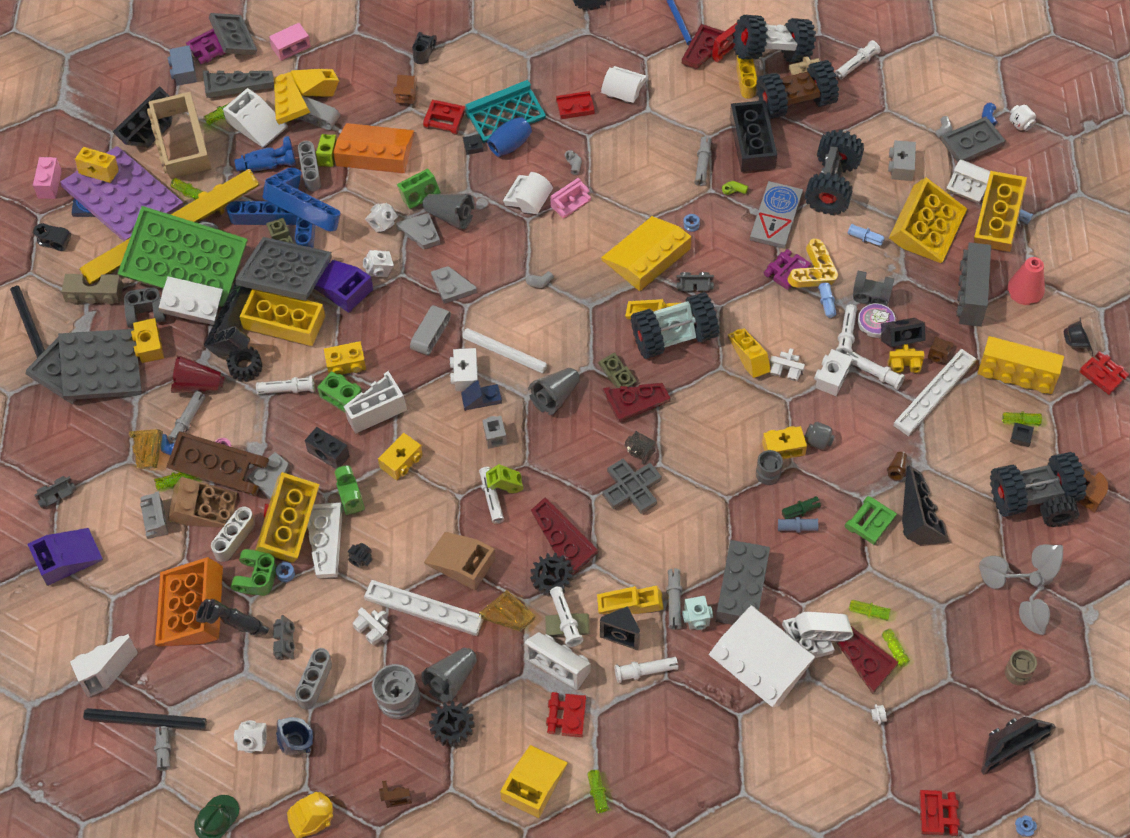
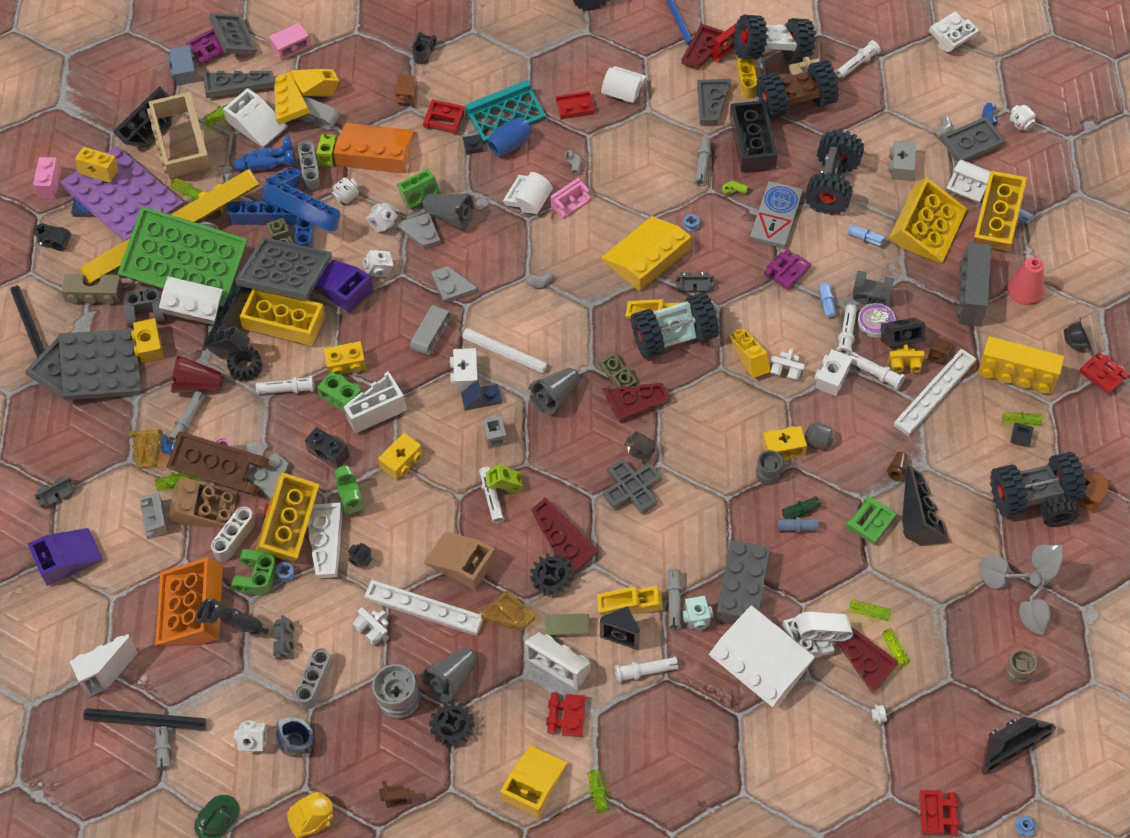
white pin [550,587,583,647] -> none
yellow beam [787,238,838,288] -> none
none -> white head [332,177,359,204]
none -> dark grey wing [697,79,732,125]
none -> white brick [929,11,979,52]

